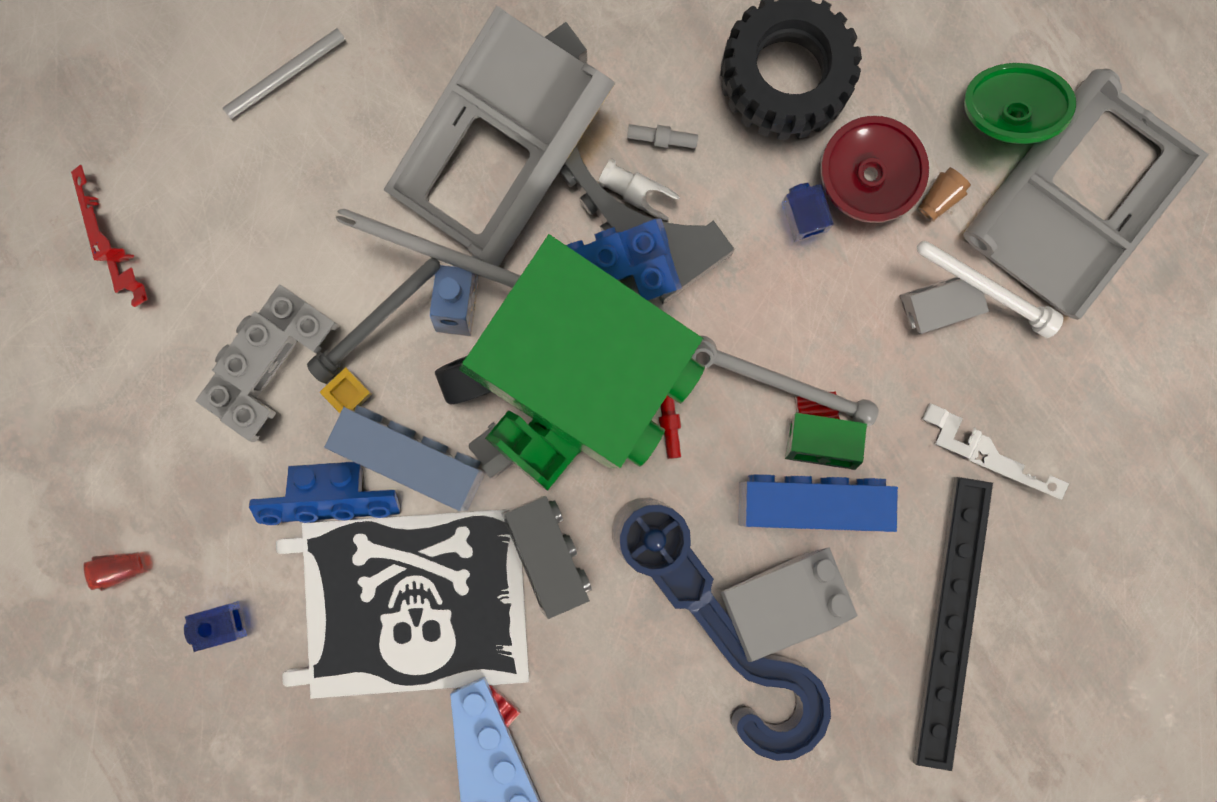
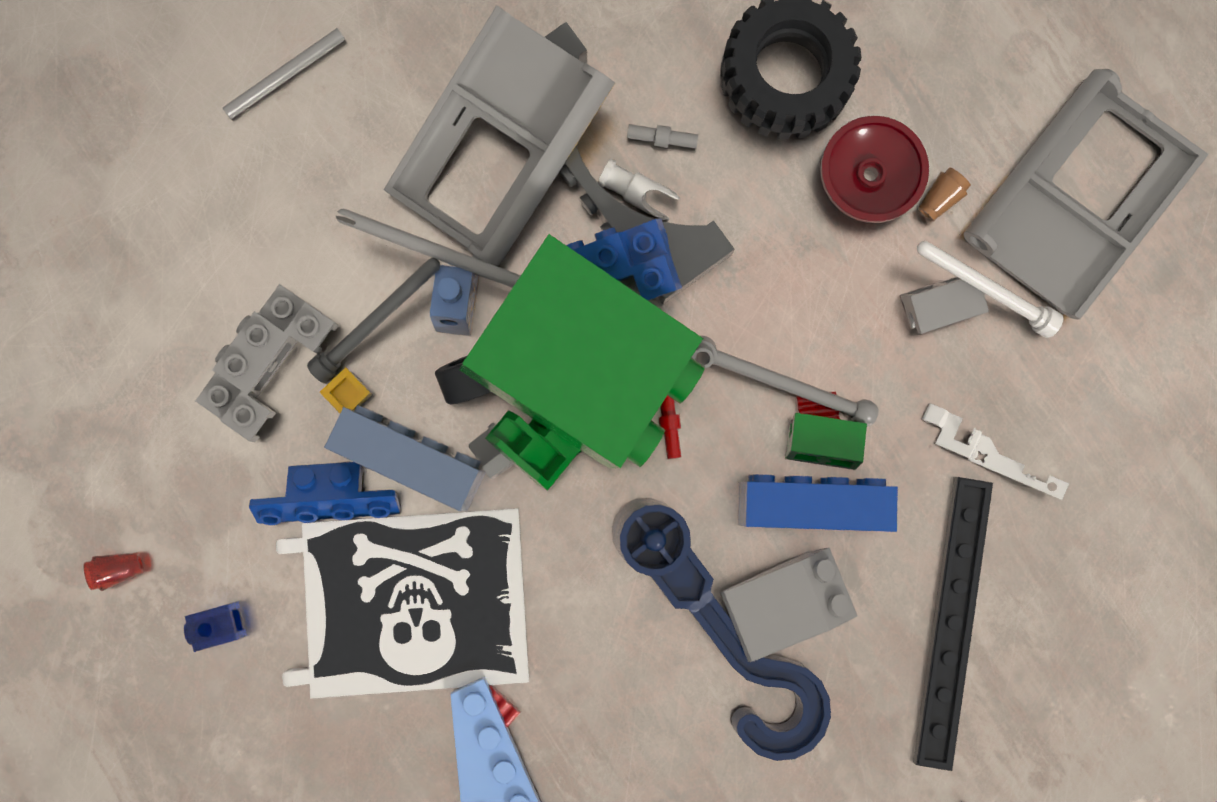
red piece [71,165,147,307] -> none
dark grey brick [501,496,592,619] -> none
clear blue brick [782,183,834,242] -> none
green dish [964,63,1076,144] -> none

